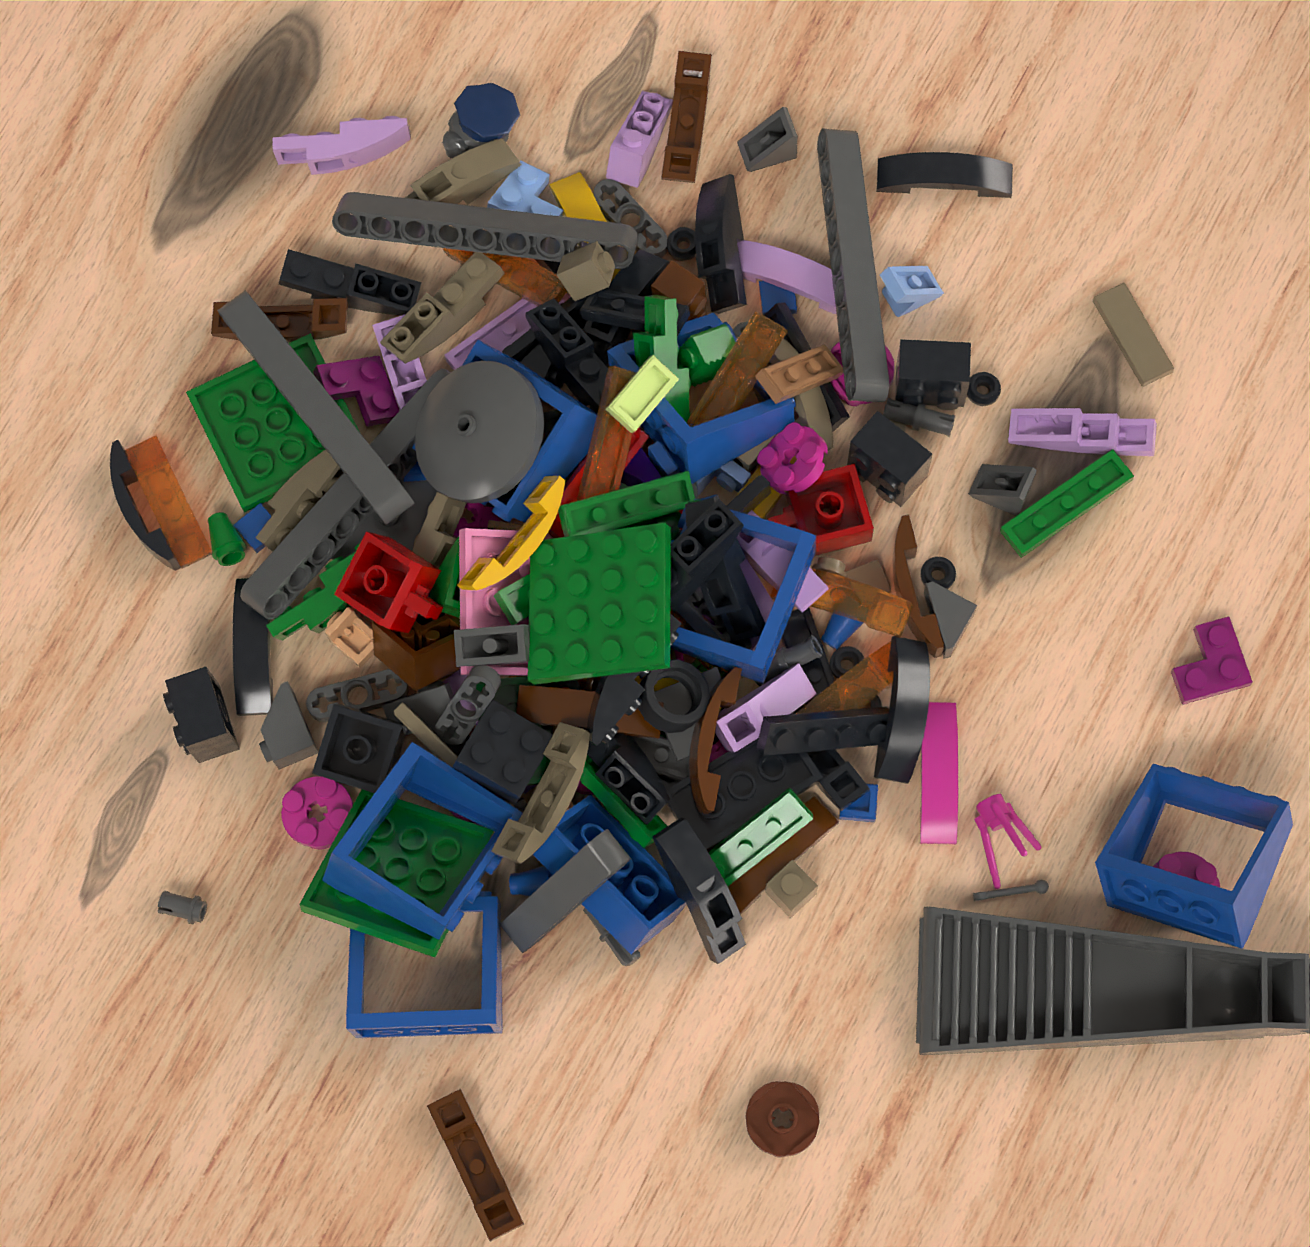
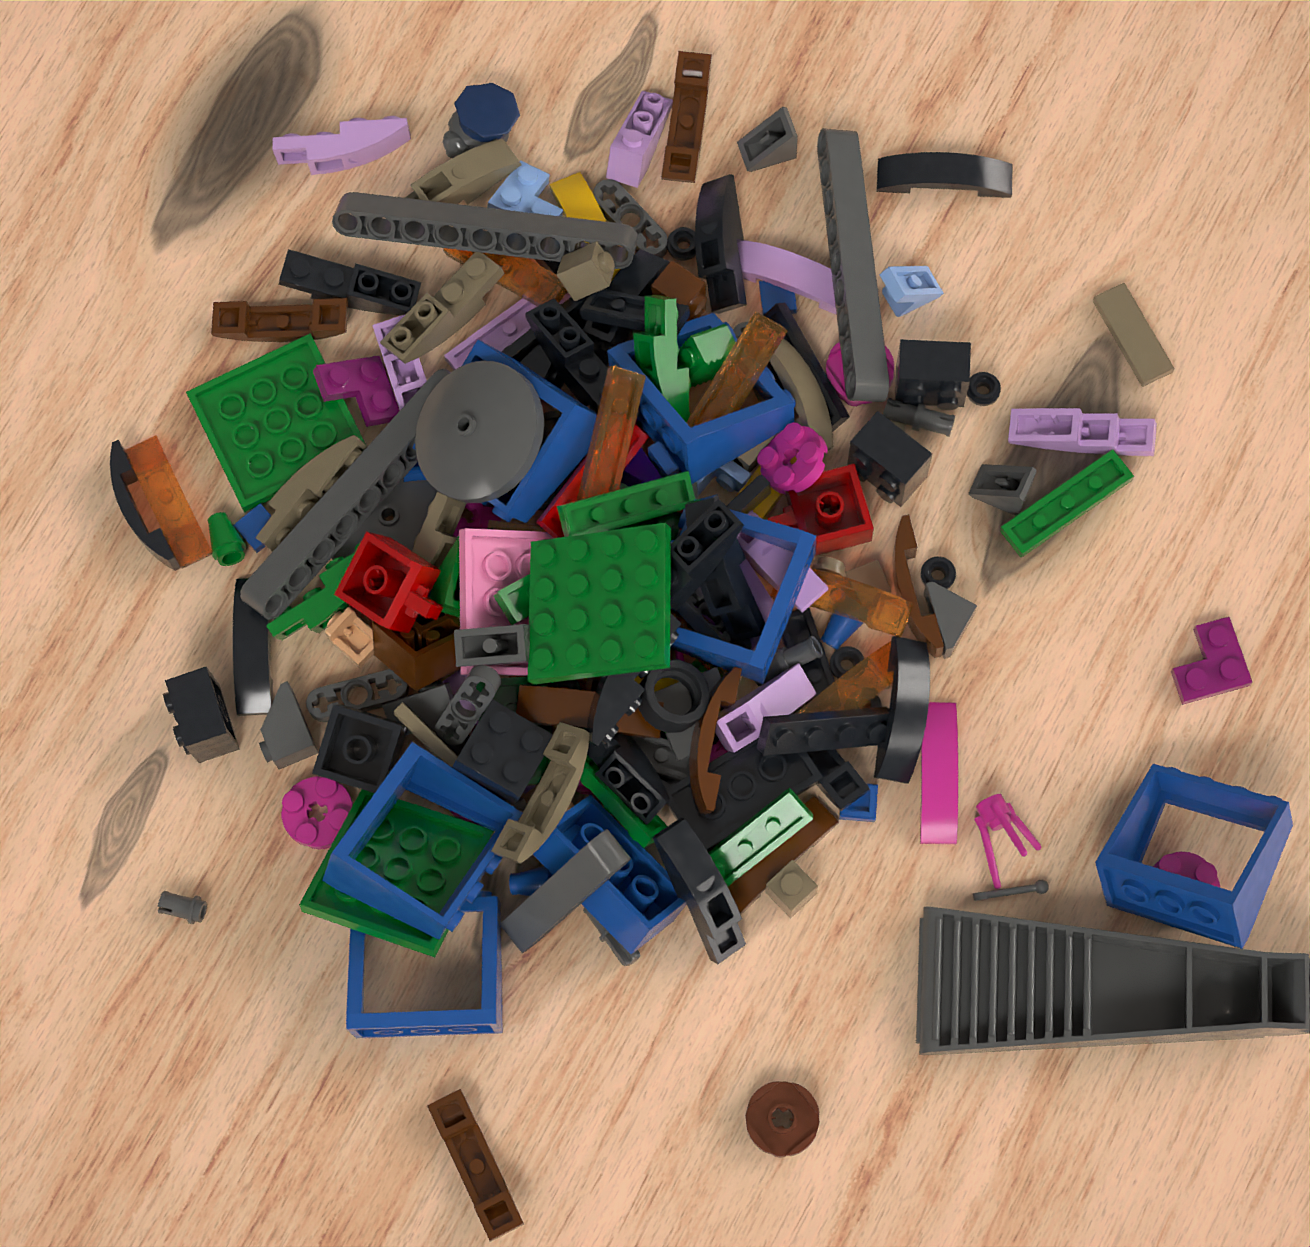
dark grey beam [217,290,415,525] -> none
yellow slope [457,476,565,591] -> none
yellowish green tile [605,355,679,433] -> none
medium nougat tile [755,344,843,404] -> none

